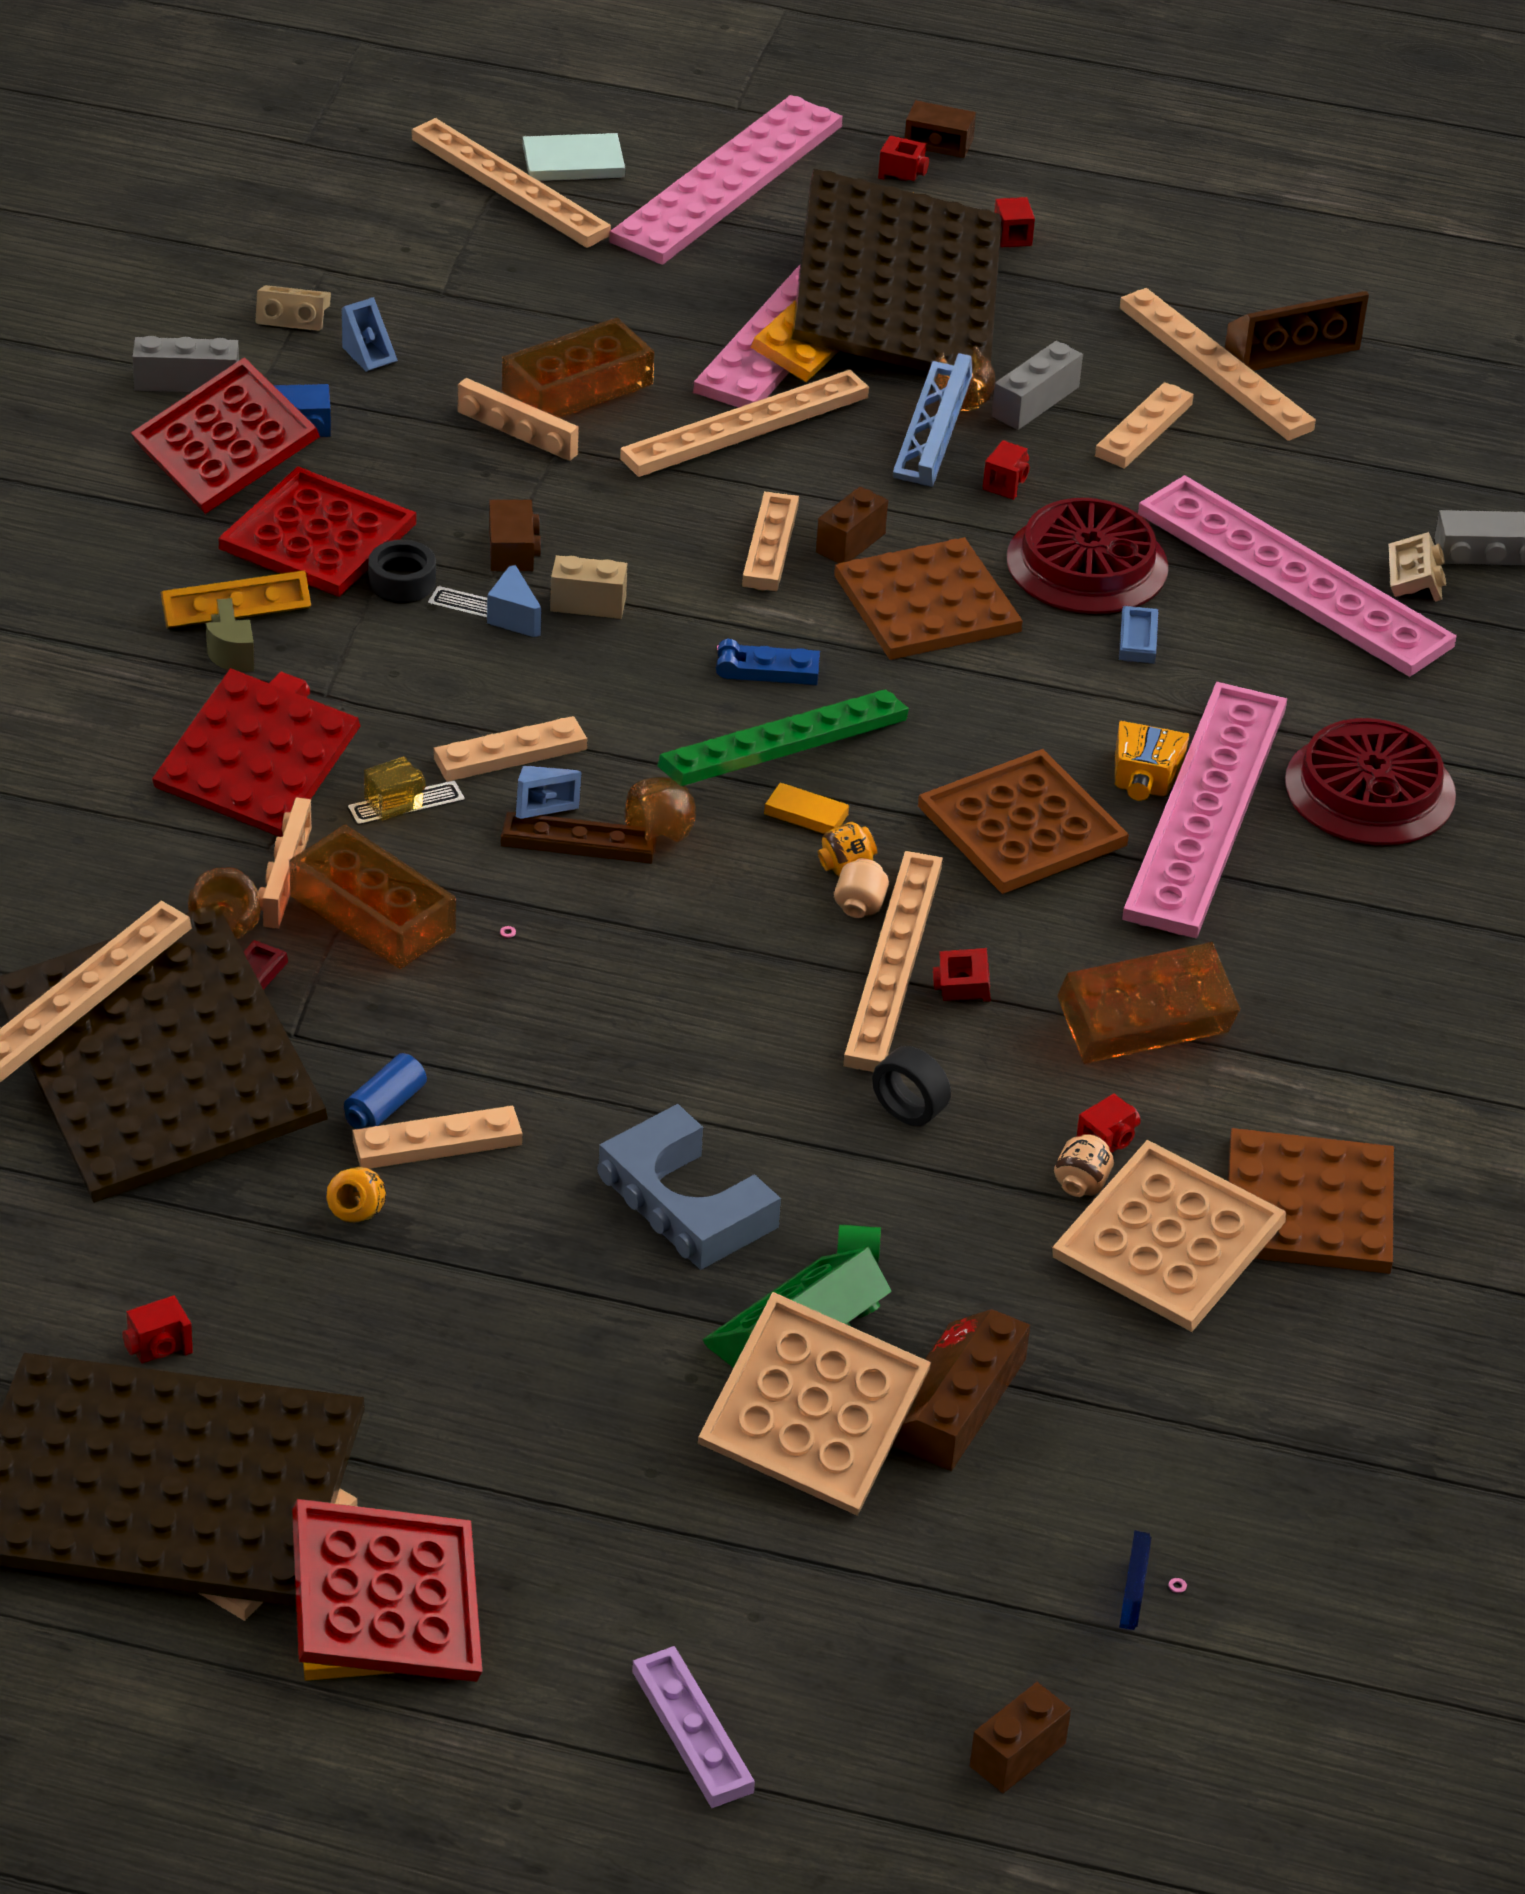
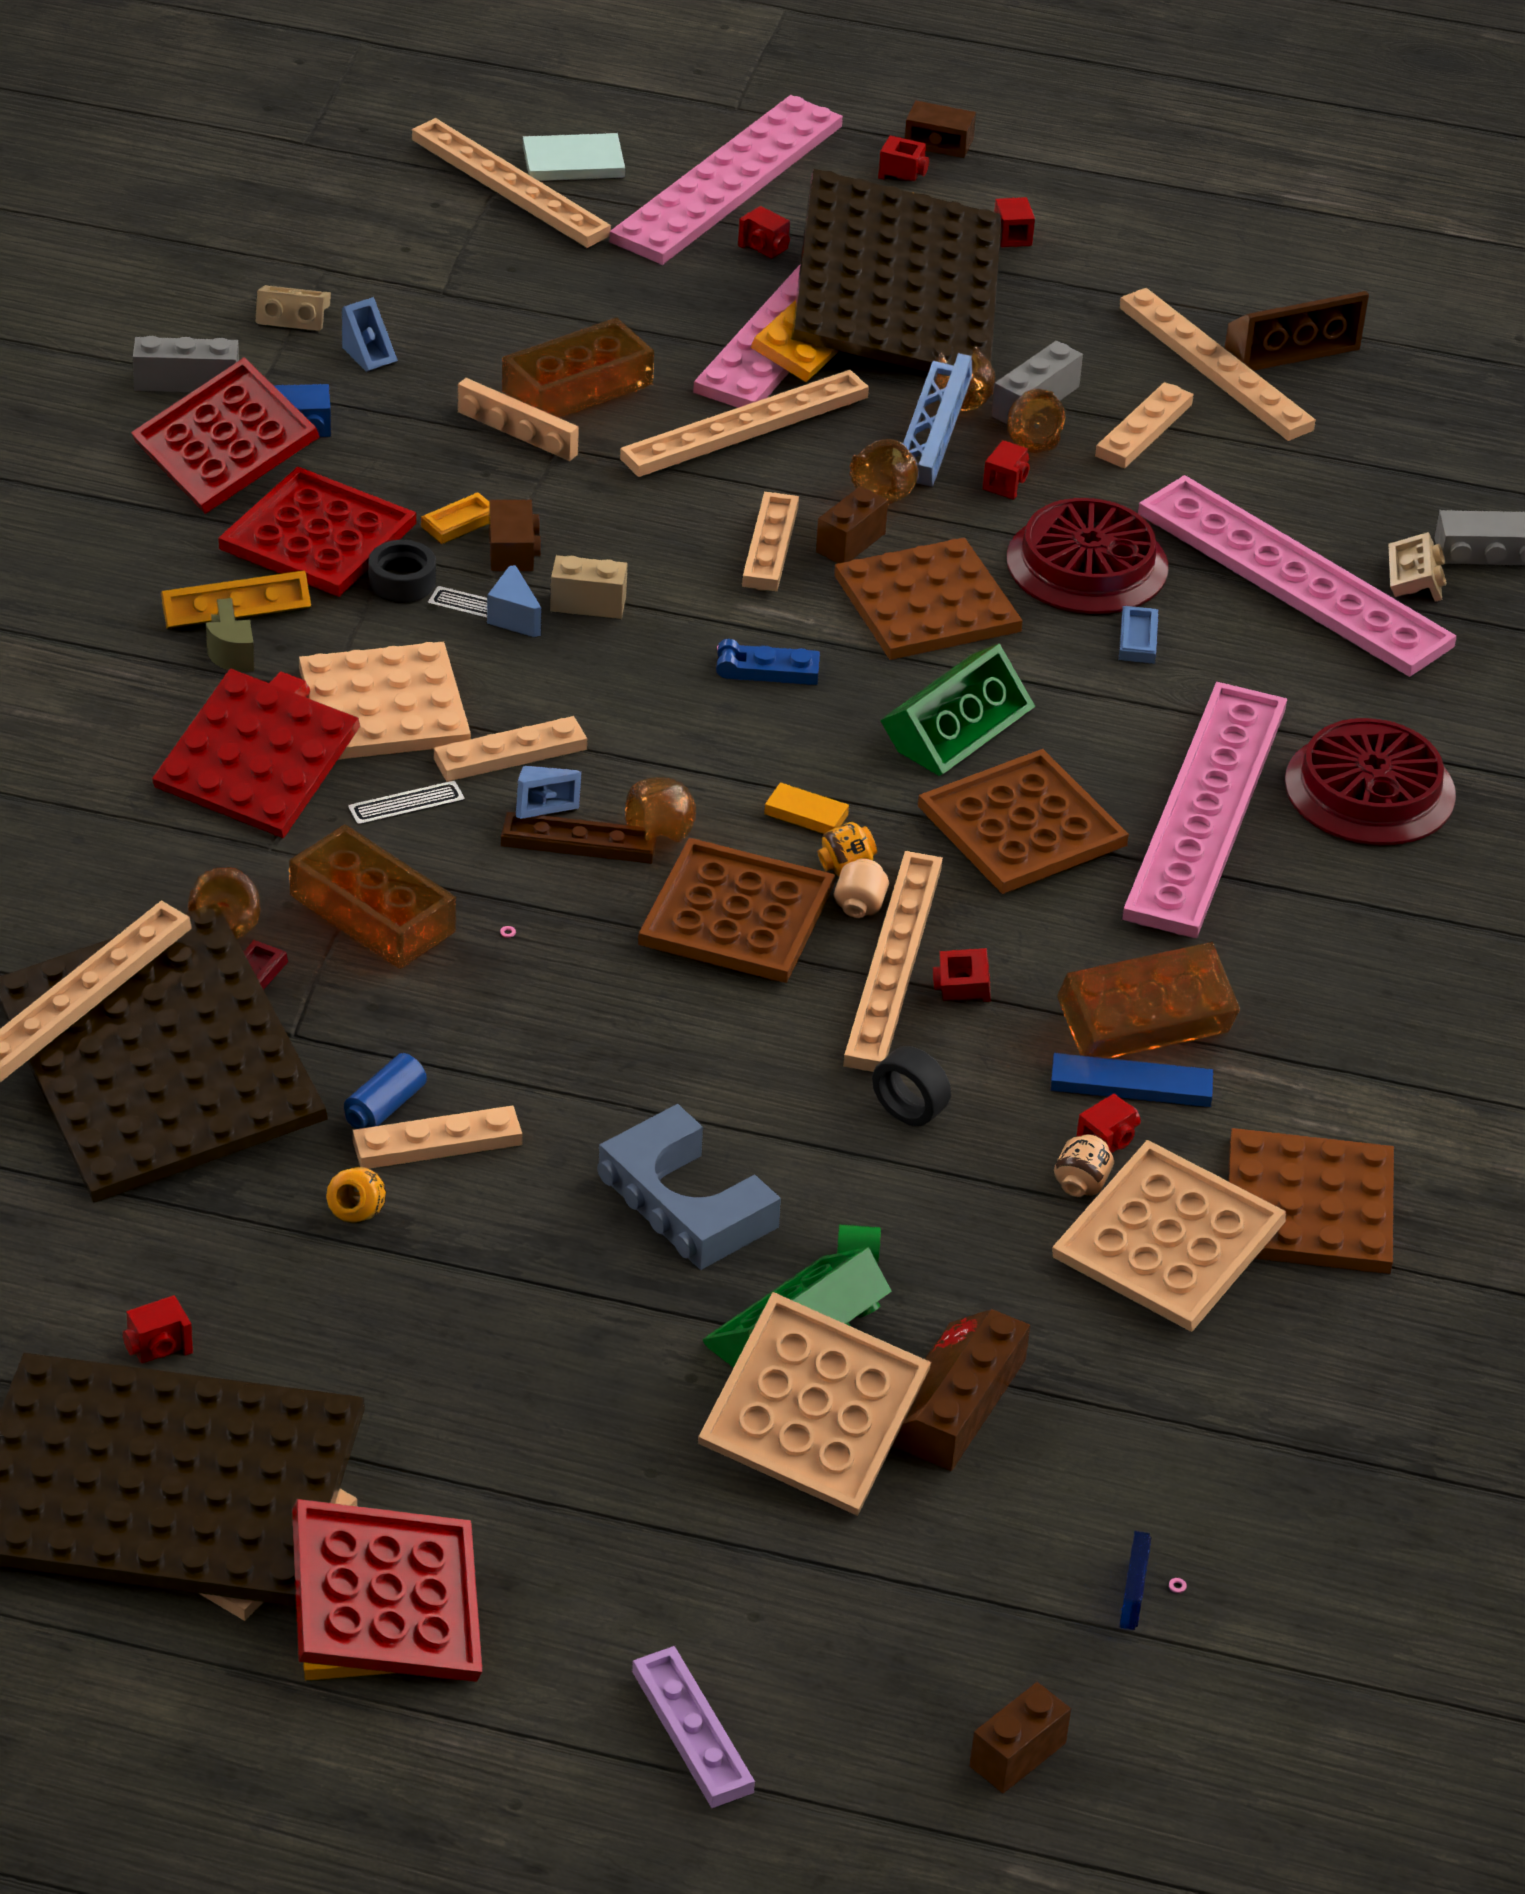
light nougat plate [257,797,312,929] -> none
clear yellow brick [364,756,426,821] -> none
green plate [657,689,909,787] -> none
light orange torso [1115,721,1189,801] -> none
none -> light nougat plate [299,642,471,760]
none -> light orange tile [421,492,489,544]
none -> dark orange plate [638,838,835,983]
none -> red brick [738,206,790,259]
none -> clear orange piece [849,439,918,505]
none -> green slope [880,643,1035,776]
none -> clear orange piece [1007,389,1066,454]
none -> blue tile [1051,1053,1213,1107]

